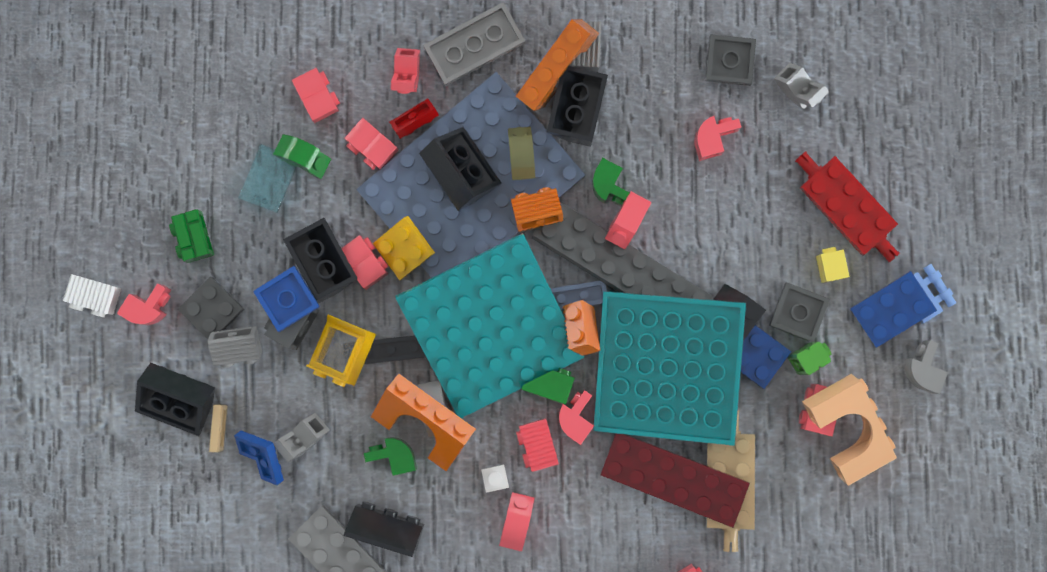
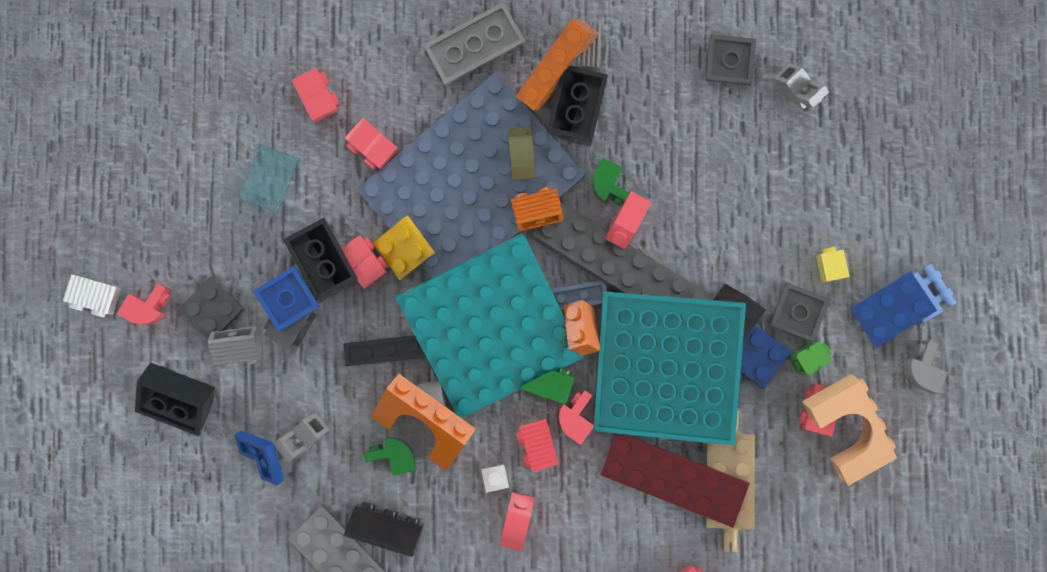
green brick [169,209,214,263] -> none
tan tile [209,404,228,452] -> none
green brick [273,134,331,179] -> none
yellow window [306,314,376,387] -> none
red plate [389,98,439,139] -> none
coral brick [391,48,420,94] -> none
black slope [419,127,502,210] -> none
coral brick [695,116,741,161] -> none
red plate [795,151,900,263] -> none

